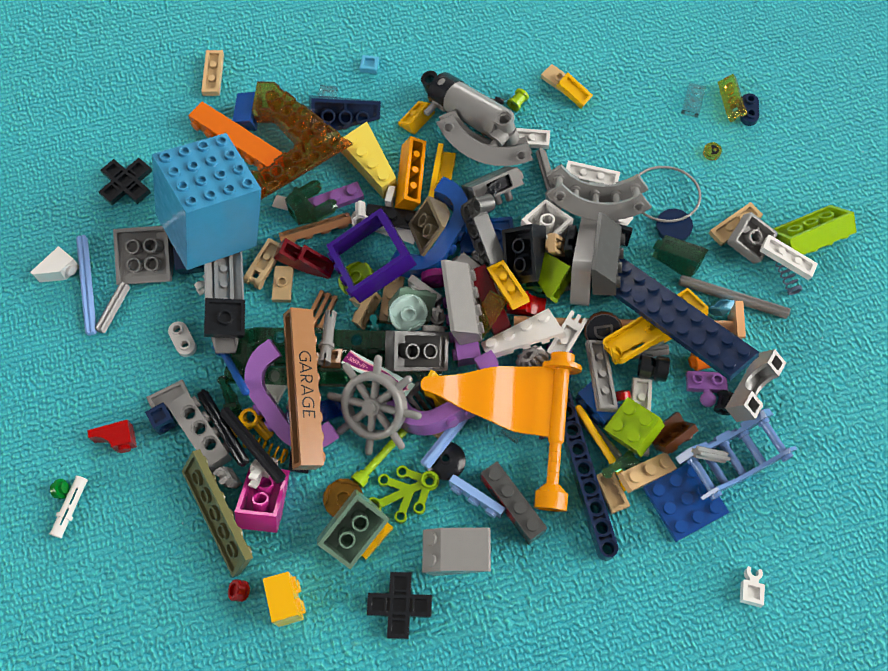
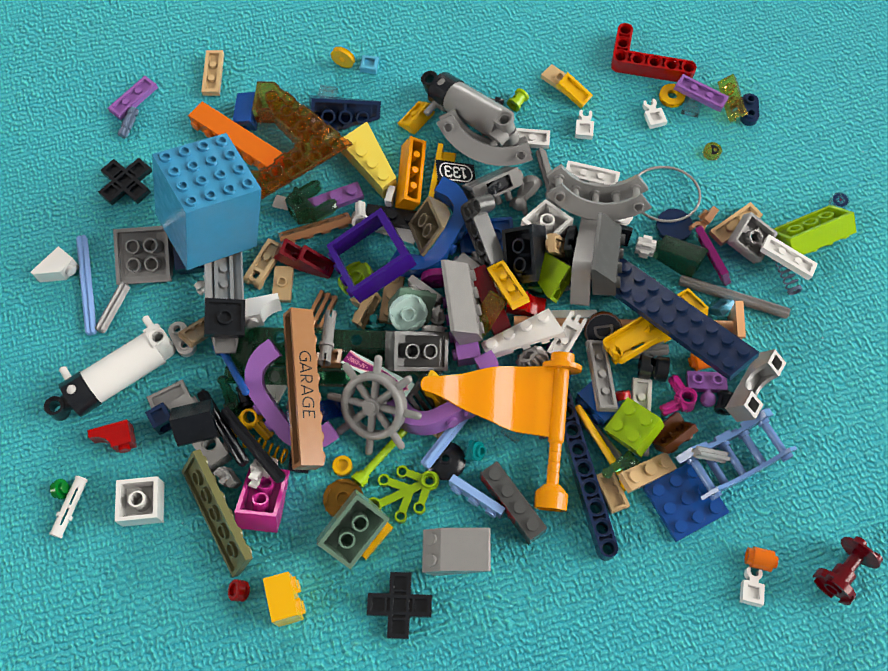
none -> white piece [44,315,176,421]
none -> medium lavender tile [108,76,158,120]
none -> white brick [115,476,165,527]
none -> sand blue axle [118,107,139,139]
none -> black slope [169,399,218,447]
none -> tan plate [178,317,208,348]
none -> black pin [236,386,254,410]
none -> white arch [244,293,282,329]
none -> yellow piece [330,47,355,68]
none -> yellow tile [332,455,353,477]
none -> black sticker [435,159,476,184]
none -> teal plate [465,440,486,462]
none -> light grey animal [509,175,543,216]
none -> white sticker [550,310,597,318]
none -> white plate [575,110,594,140]
none -> red beam [611,23,697,82]
none -> white gear [635,235,657,259]
none -> white plate [642,99,667,129]
none -> yellow piece [659,84,686,108]
none -> dark pink axle [659,375,697,416]
none -> medium lavender tile [674,74,729,112]
none -> medium nougat plate [689,206,719,236]
none -> magenta tile [695,225,731,286]
none -> orange brick [744,546,779,572]
none -> dark red piece [813,536,883,605]
none -> tile [829,192,850,209]

